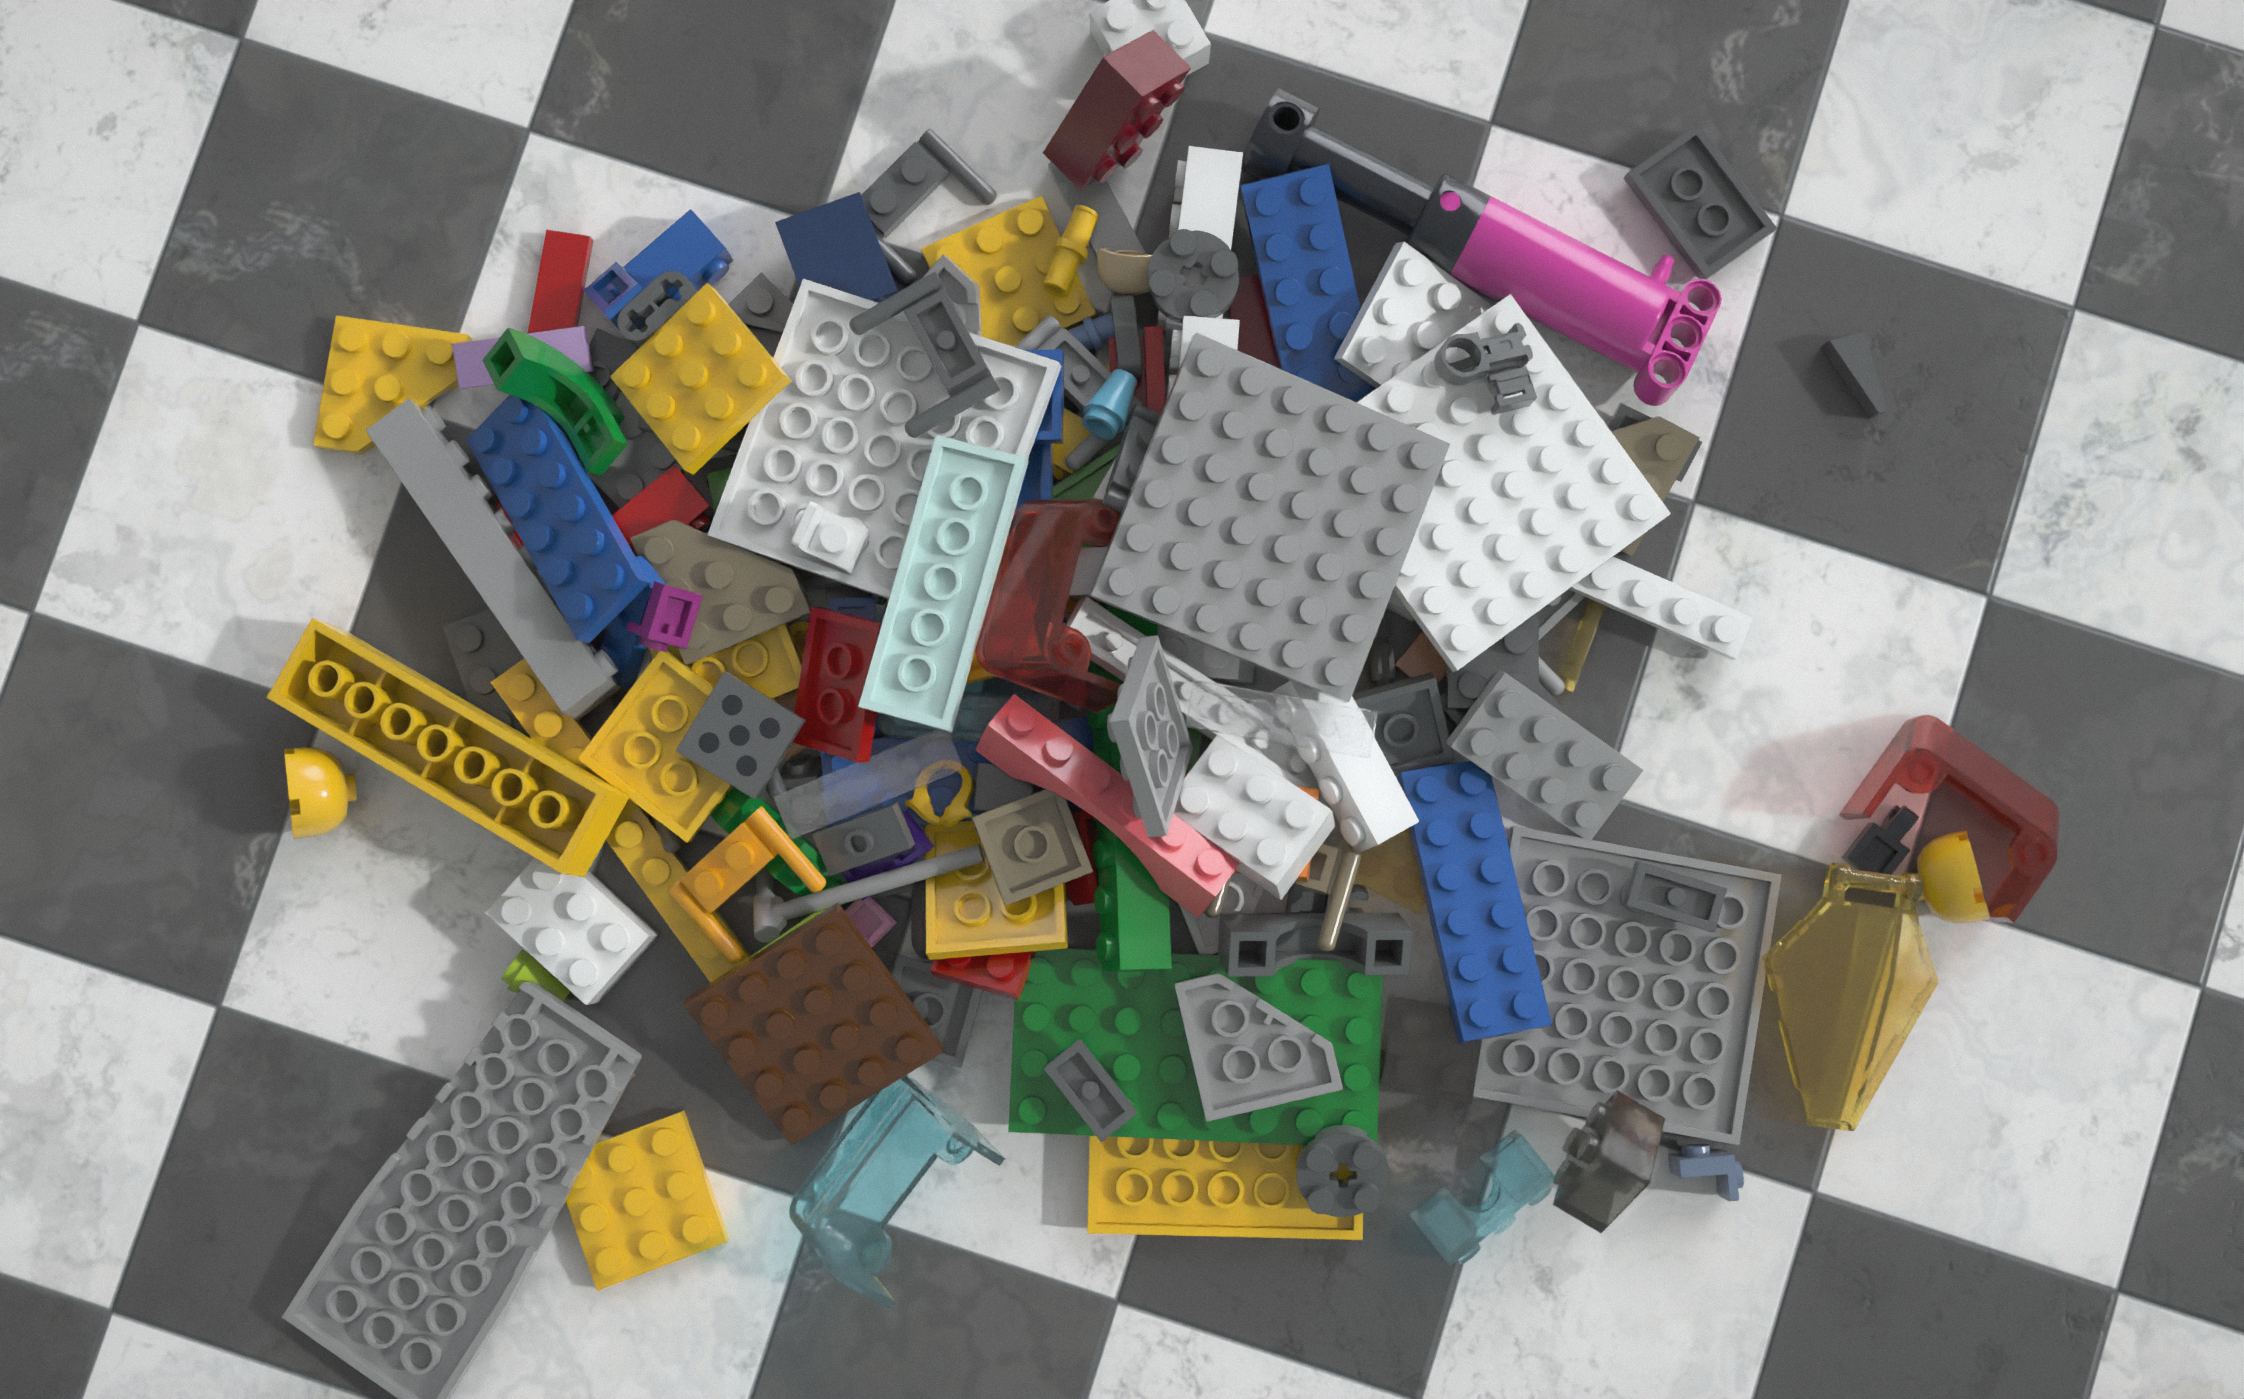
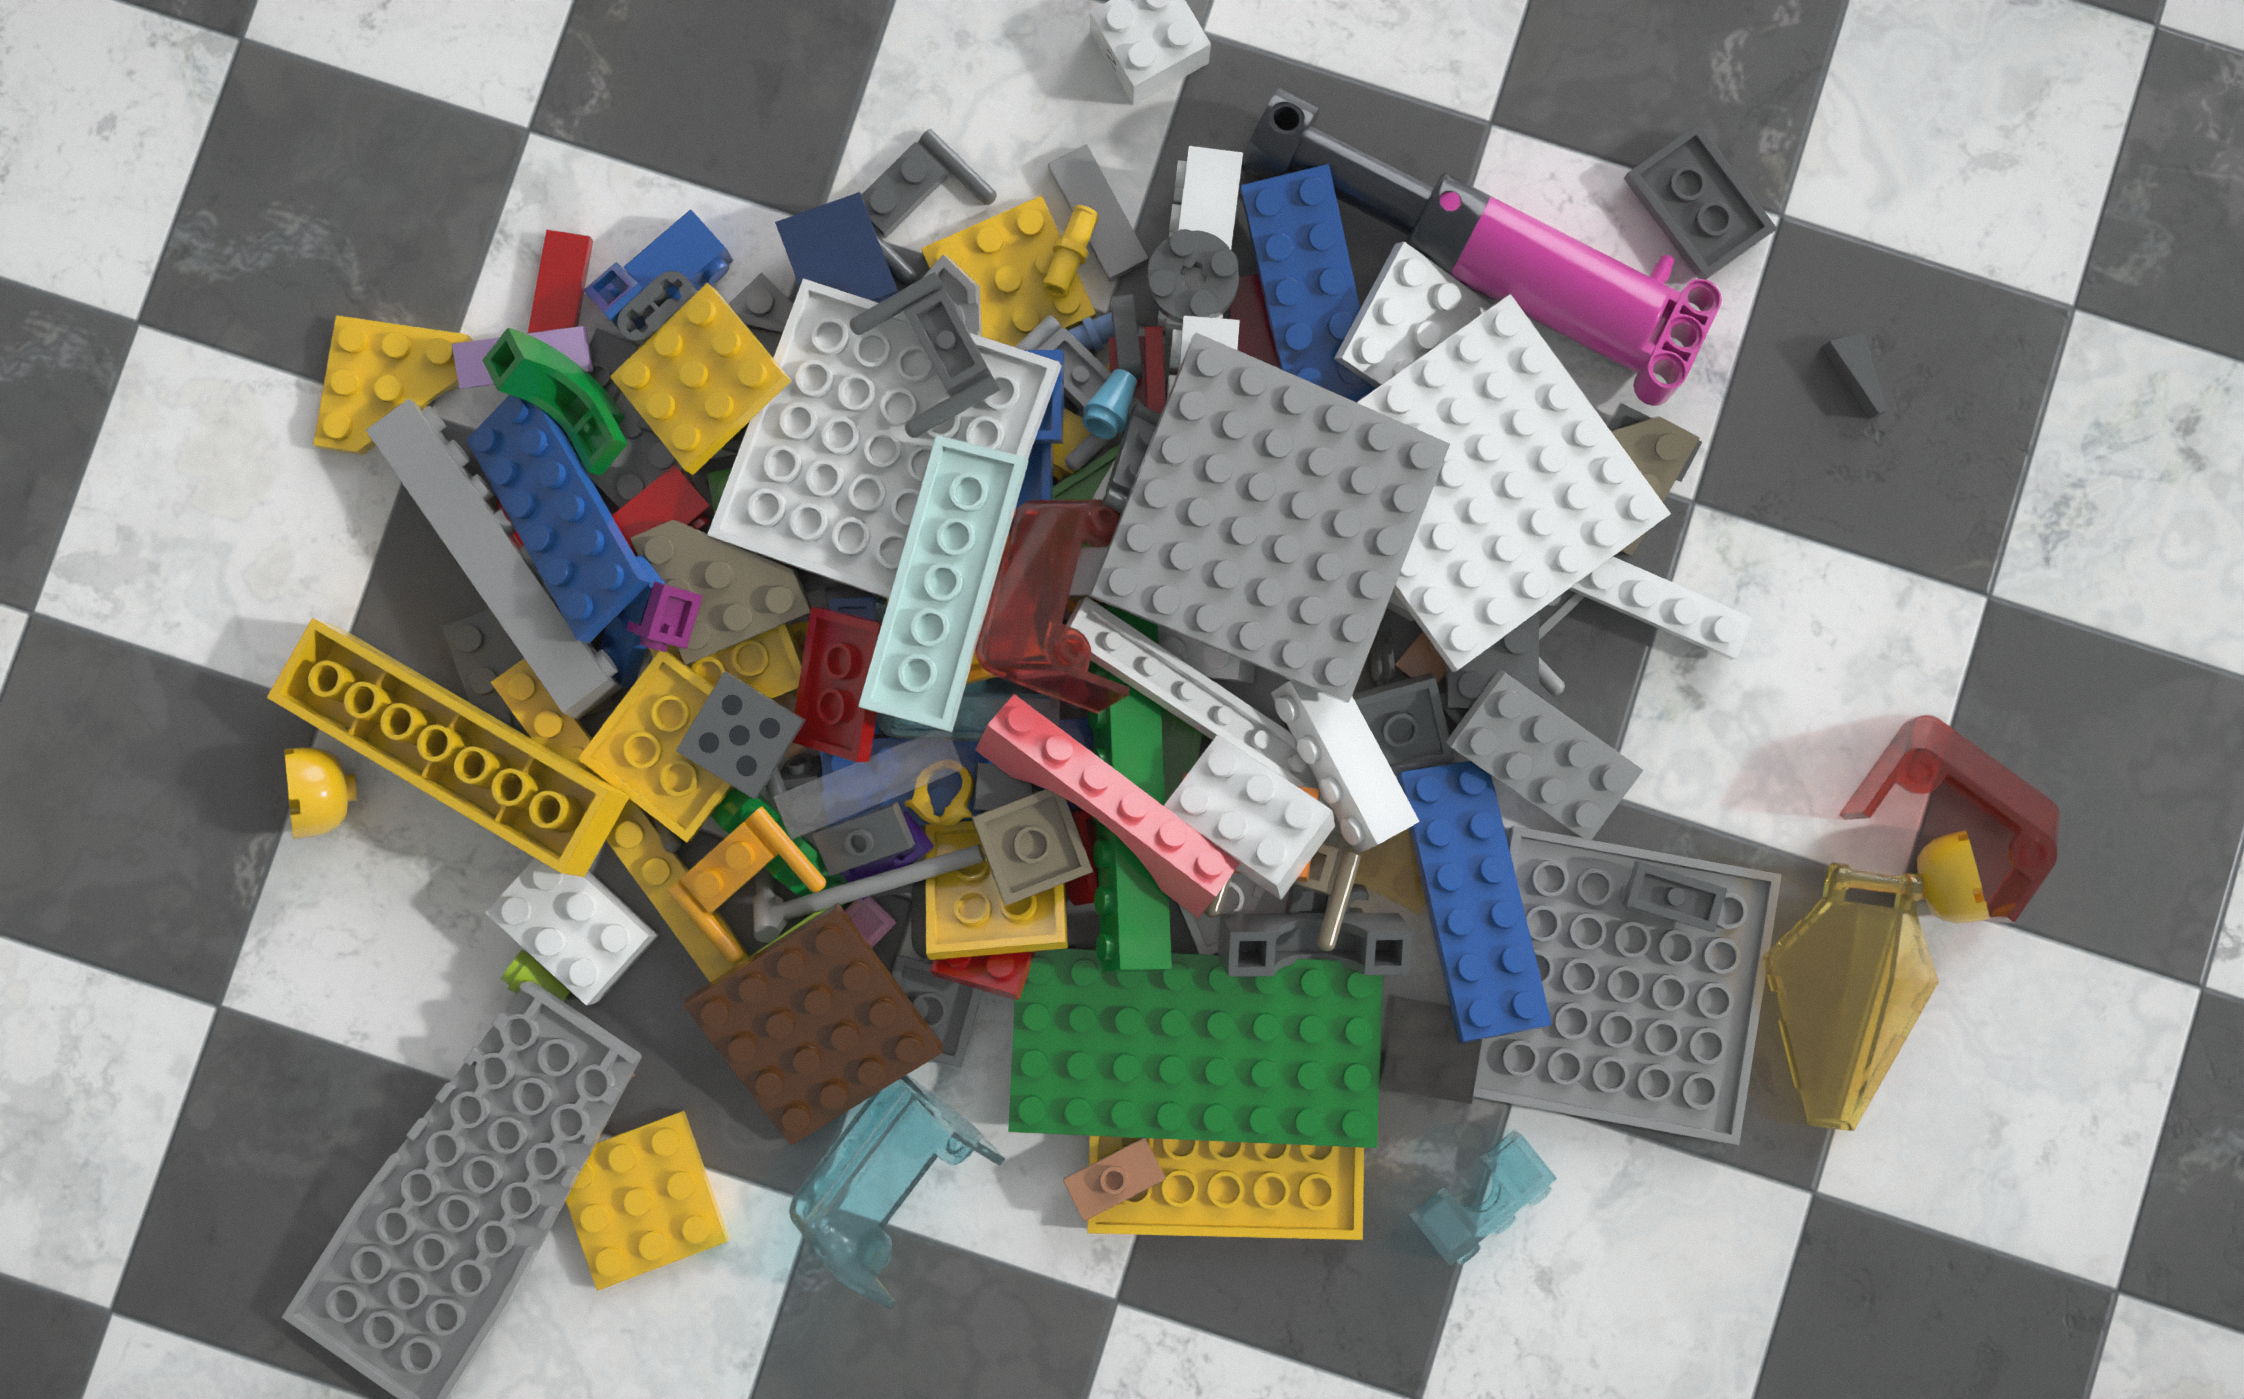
white bracket [791,501,871,573] -> none
dark red brick [1043,30,1191,190] -> none
dark grey plate [1043,1038,1138,1142] -> none
tan hair [1097,248,1152,296] -> none
light grey plate [1107,635,1193,837] -> none
light grey plate [1174,972,1343,1122] -> none
clear plate [1185,680,1378,758] -> none
dark grey plate [1295,1125,1390,1217] -> none
dark grey piece [1434,323,1537,415] -> none
clear smoke brick [1553,1090,1665,1233] -> none
clear yellow wheel [1560,601,1605,694] -> none
sand blue bracket [1668,1144,1744,1202] -> none
black plate [1841,805,1919,886] -> none
none -> nougat plate [1063,1138,1166,1222]

